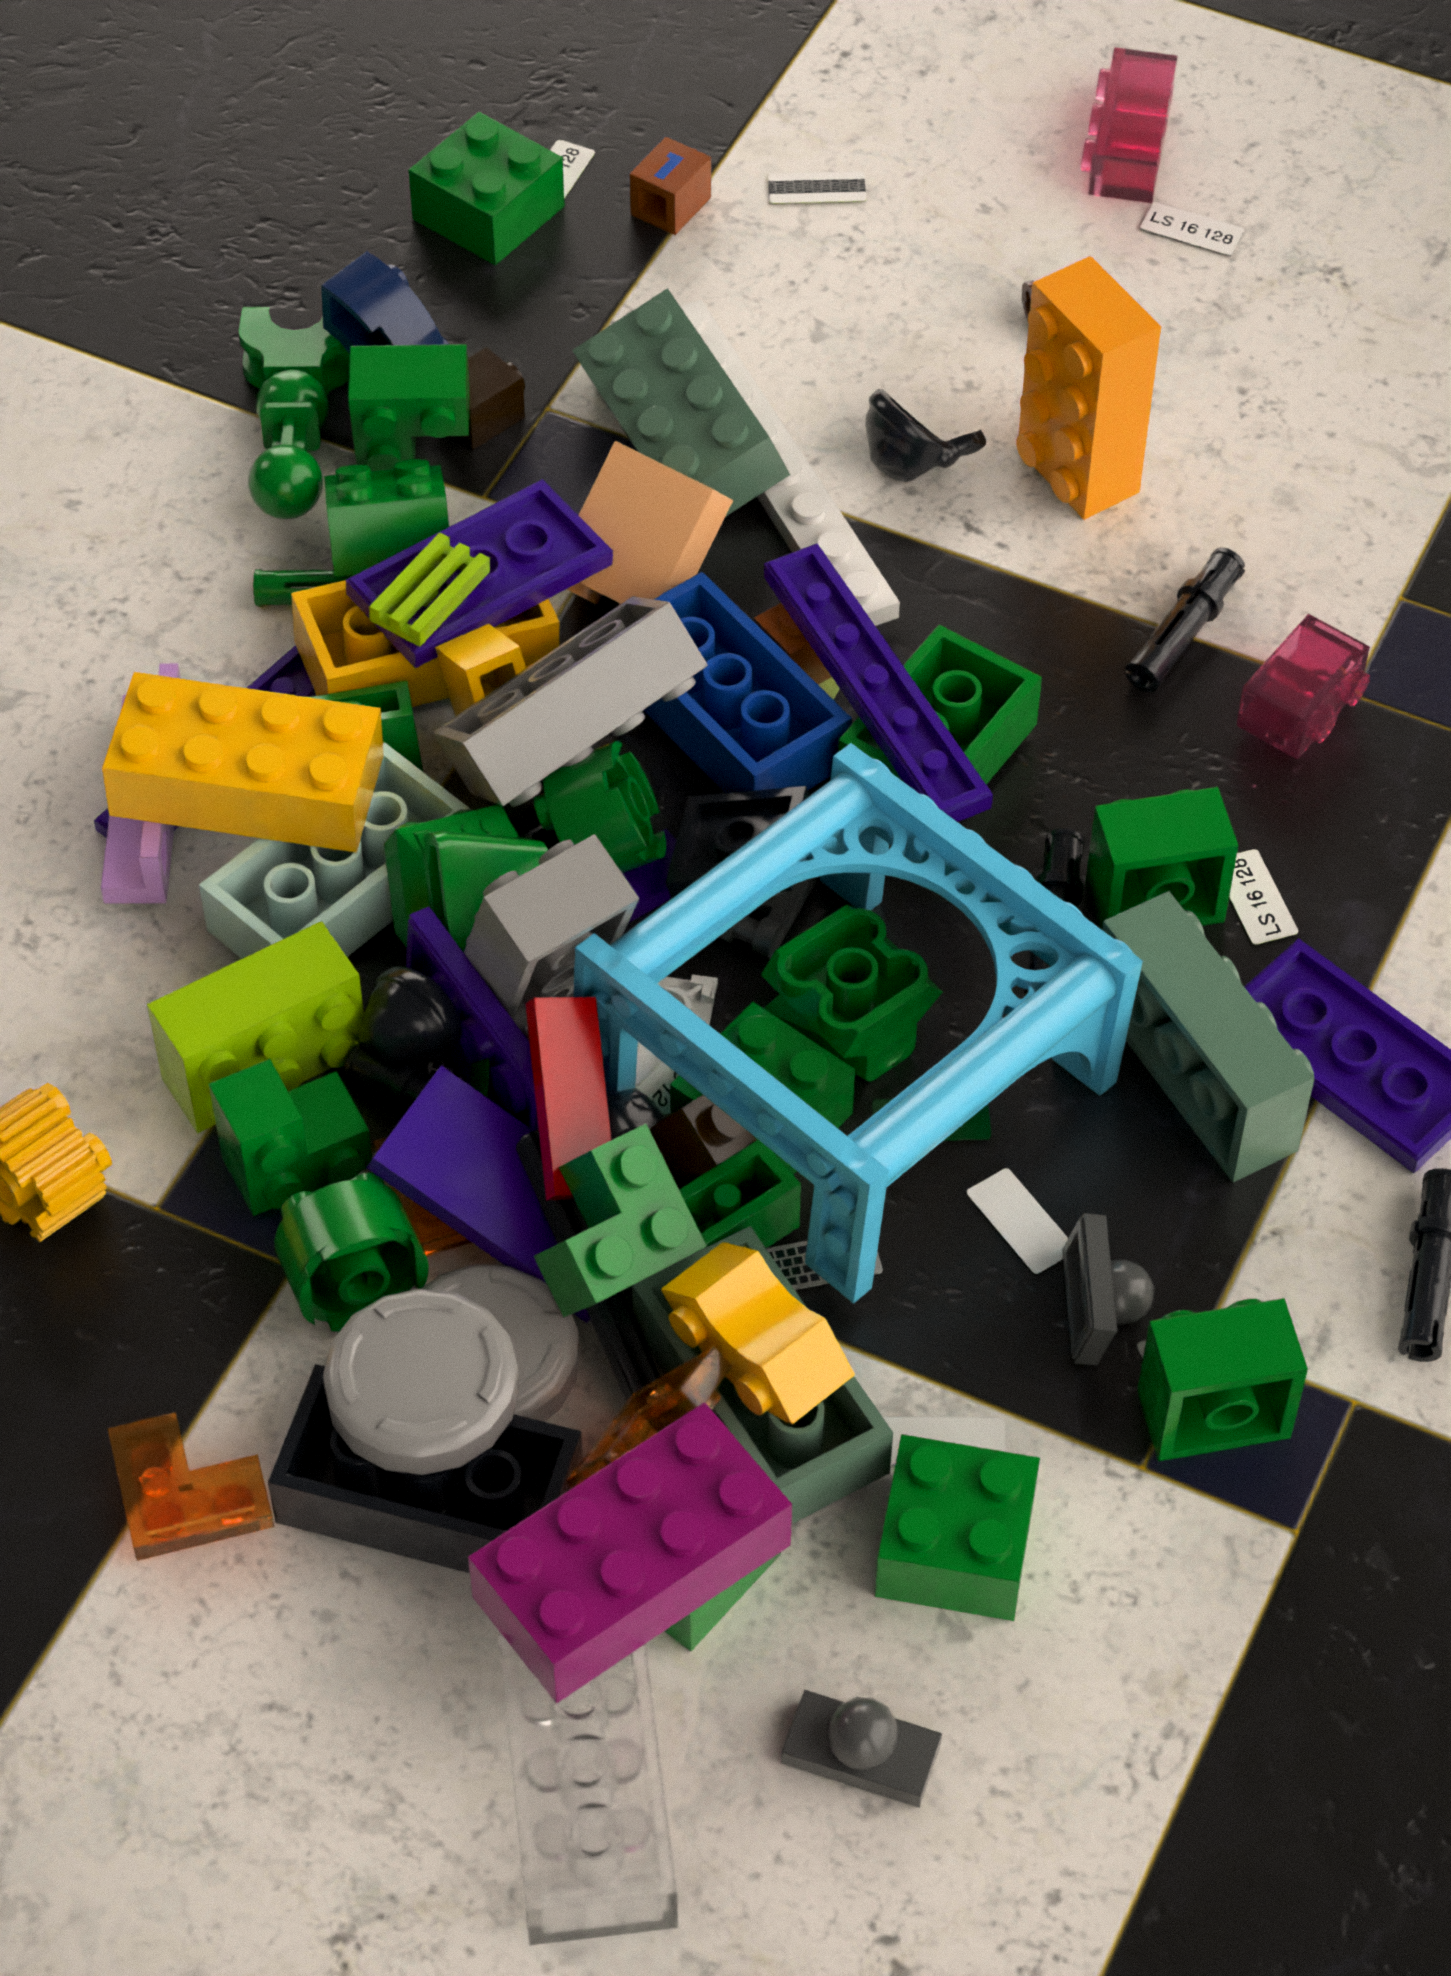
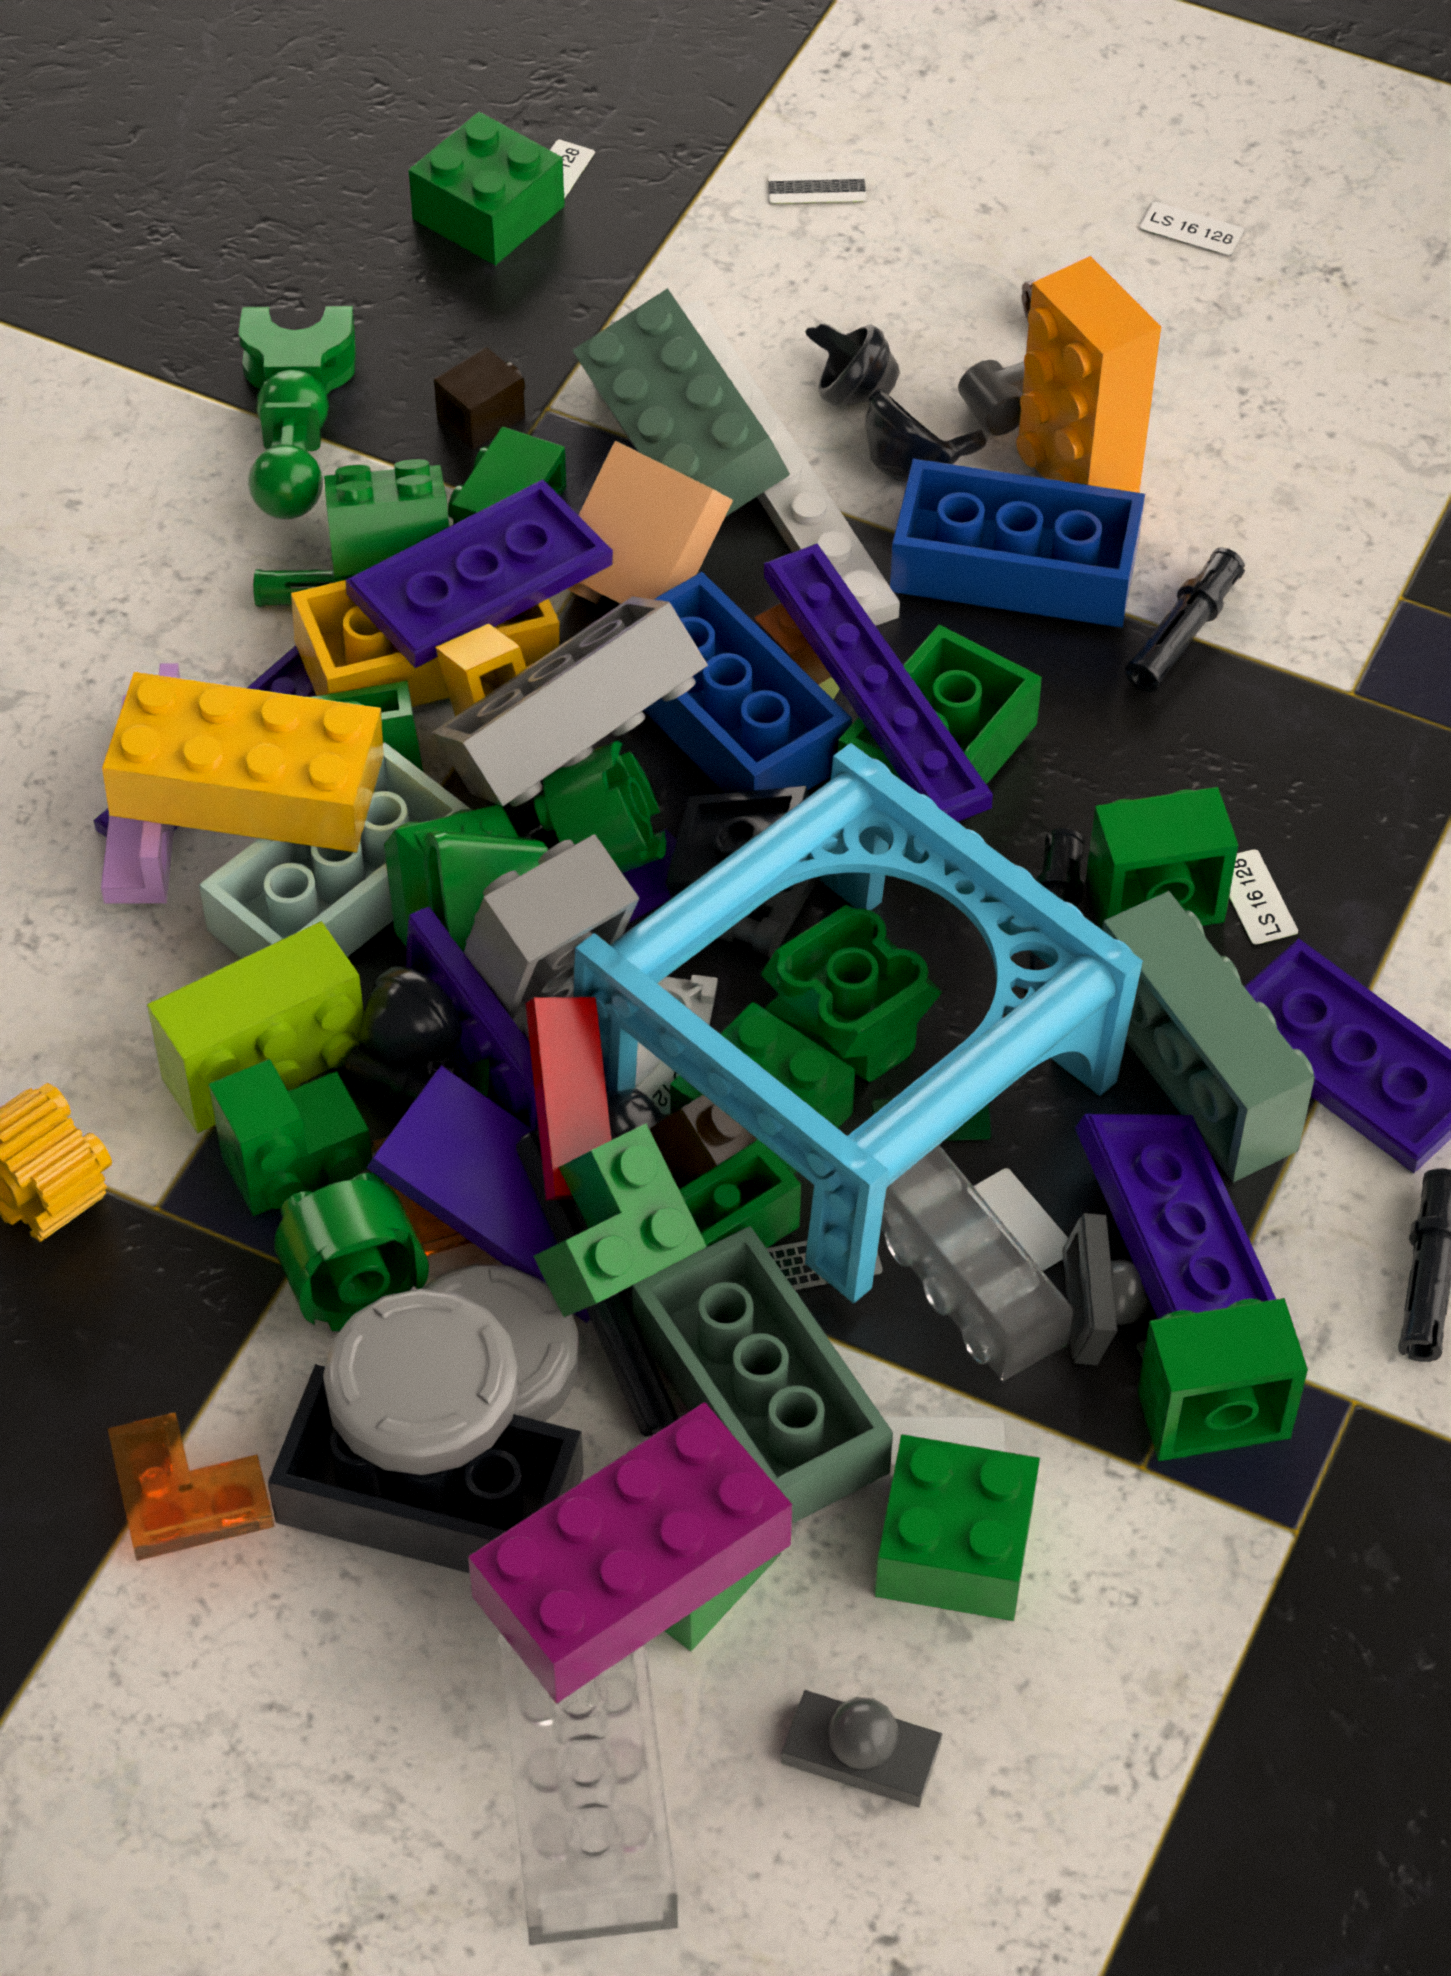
dark blue brick [321,251,449,354] -> none
green brick [348,344,470,471] -> none
lime tile [369,532,490,647] -> none
clear orange plate [566,1346,732,1488] -> none
dark orange brick [630,137,711,235] -> none
yellow brick [661,1242,855,1424] -> none
clear pink brick [1081,47,1178,203] -> none
clear pink brick [1236,614,1370,760] -> none
none -> green brick [448,427,567,525]
none -> black hat [805,324,900,405]
none -> clear brick [881,1145,1073,1382]
none -> blue brick [890,459,1145,628]
none -> dark grey piece [958,359,1025,436]
none -> dark purple tile [1075,1114,1276,1319]

